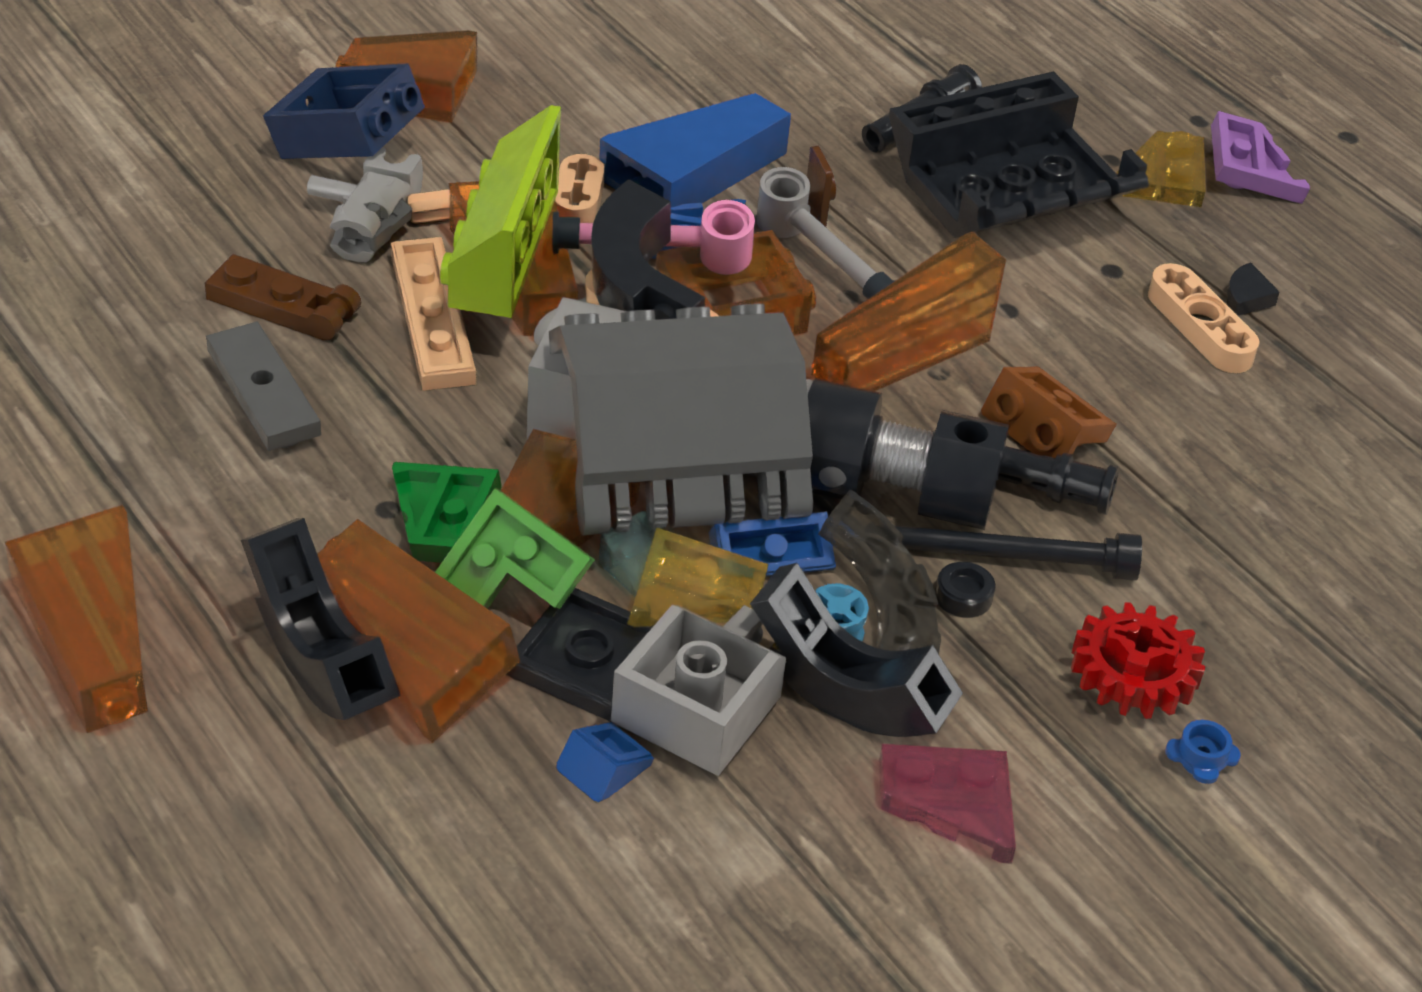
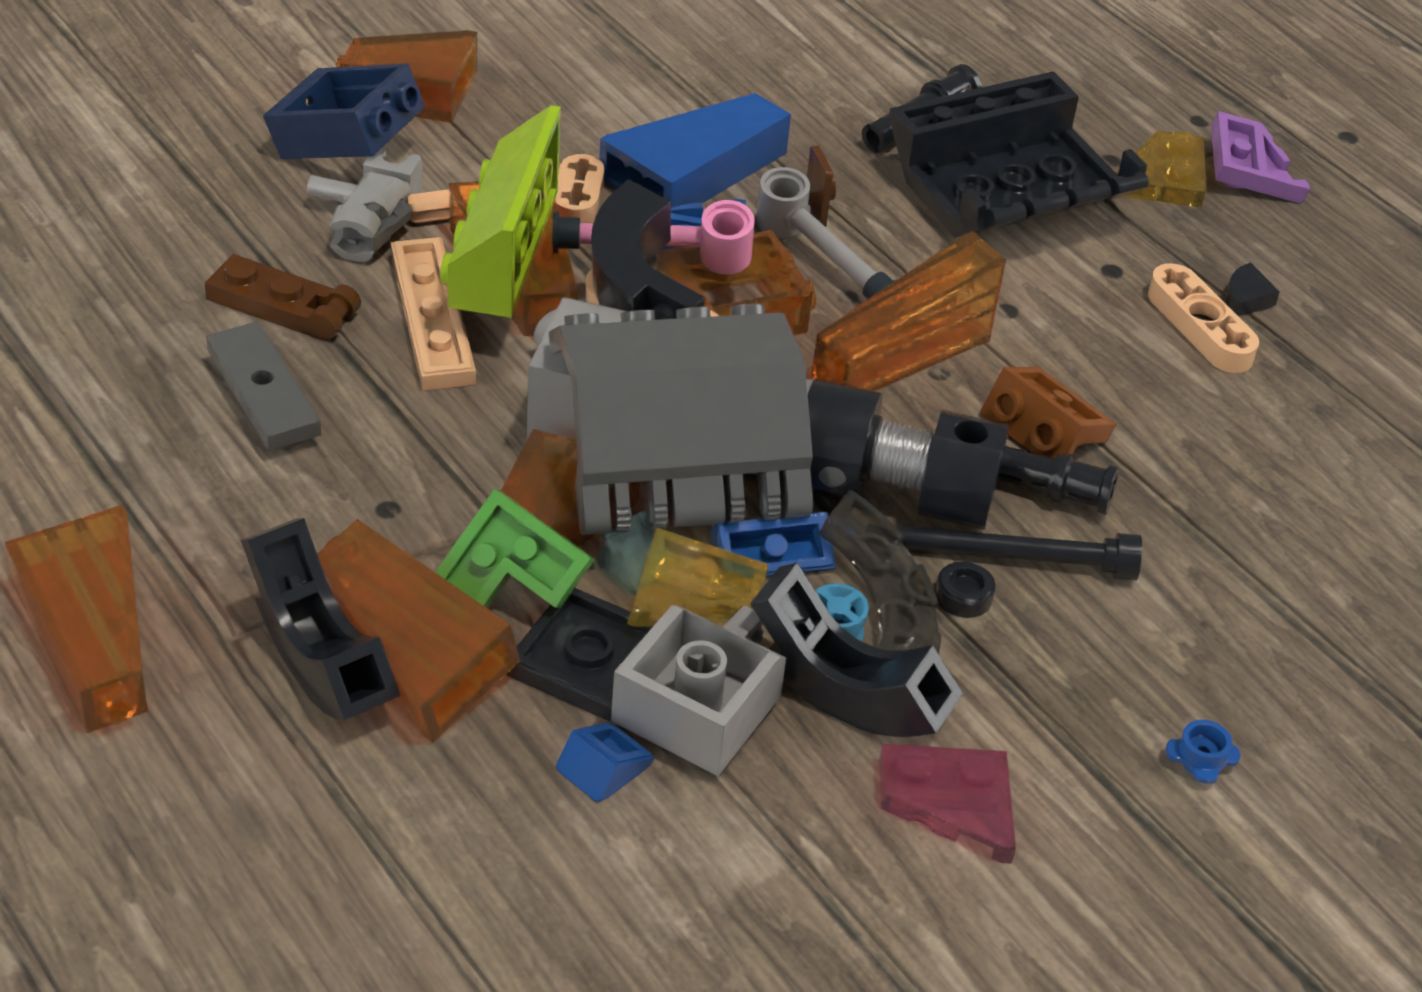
green wing [392,462,502,563] -> none
red gear [1071,602,1206,719] -> none

